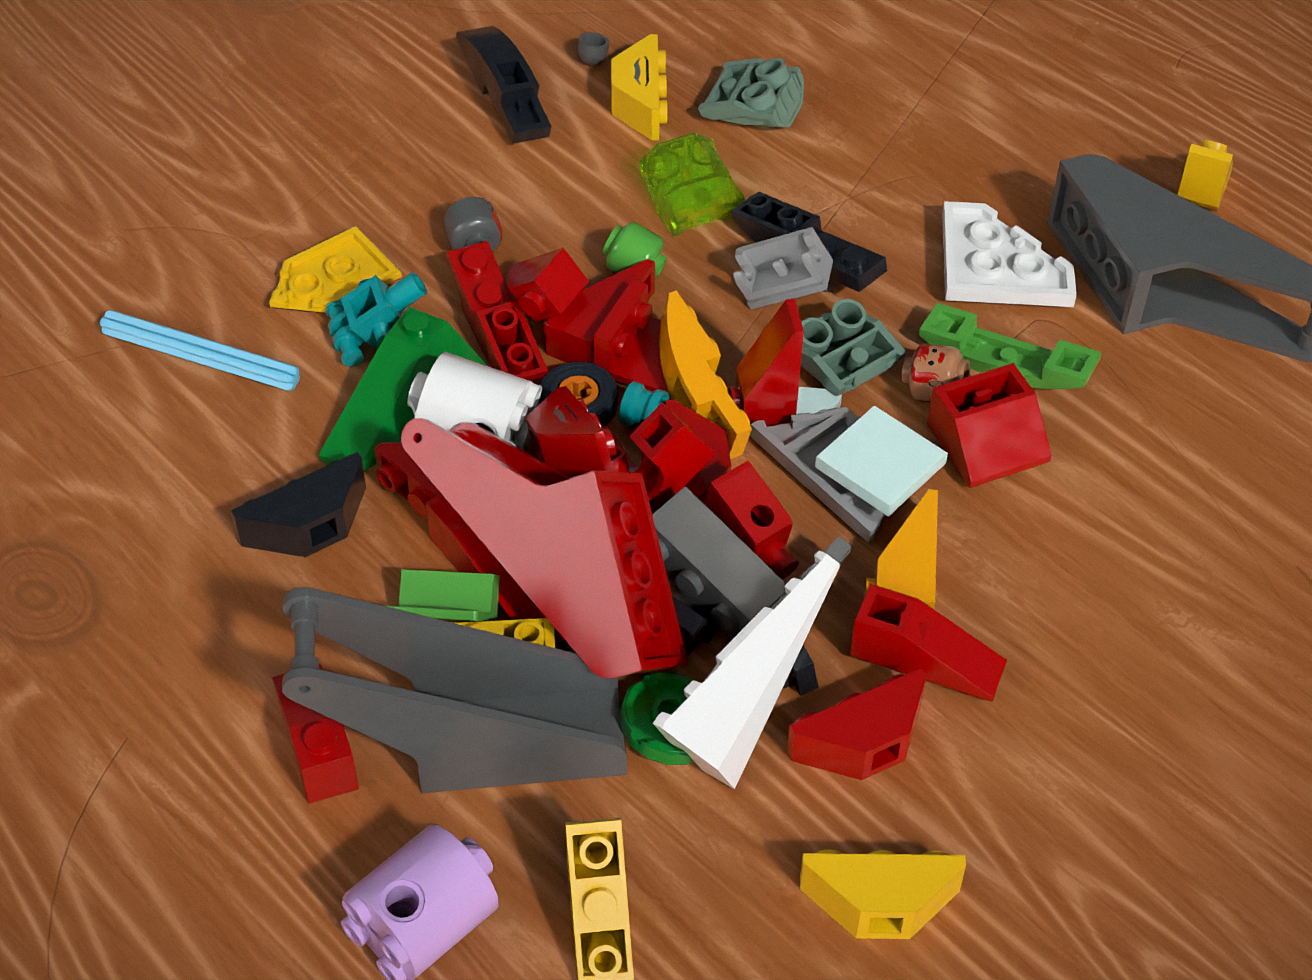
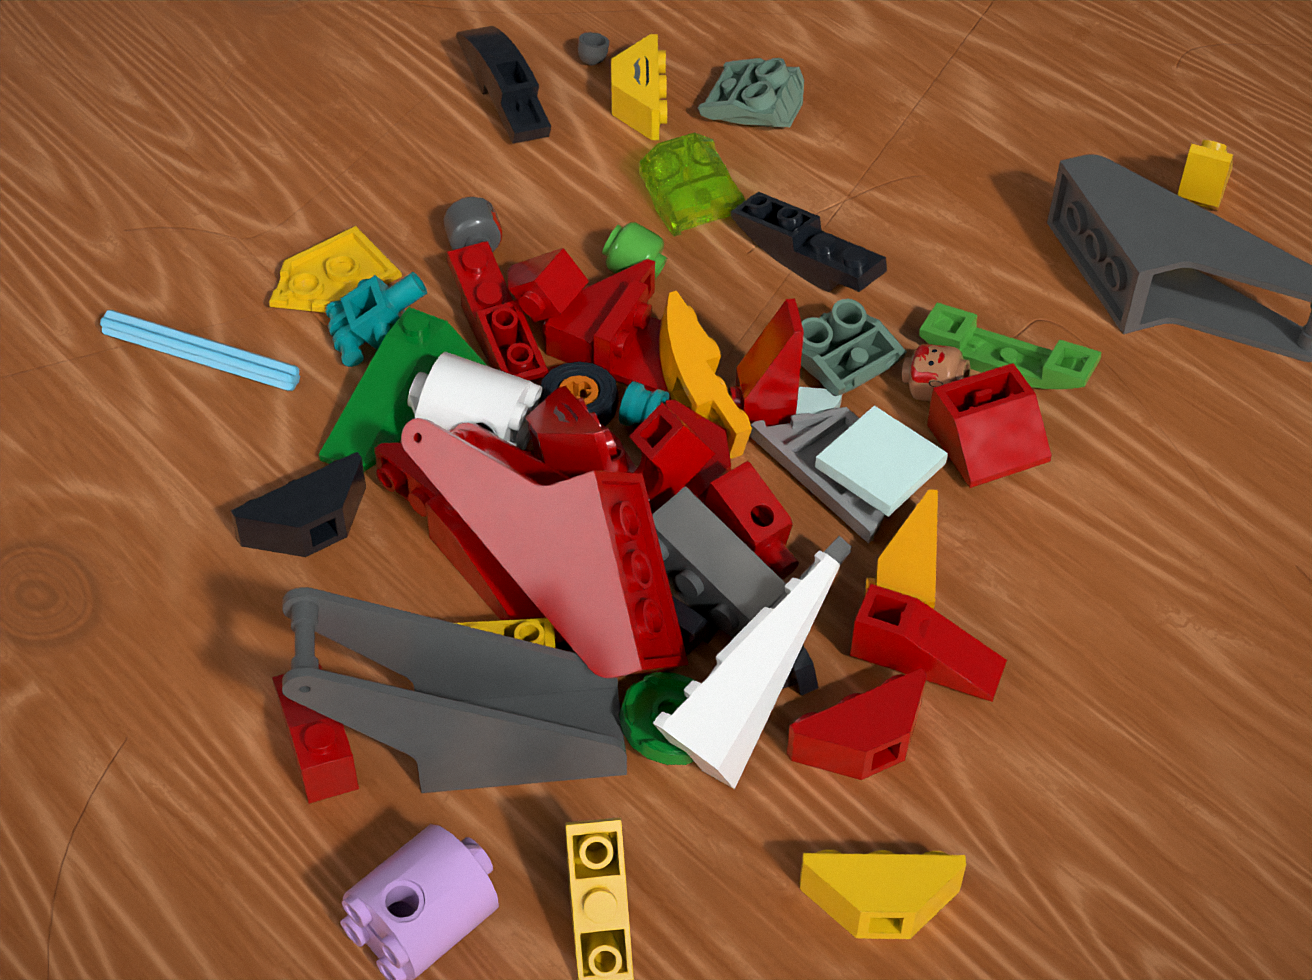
bright green panel [387,569,500,622] -> none
light grey hinge [733,227,833,310] -> none
white plate [942,201,1076,307] -> none

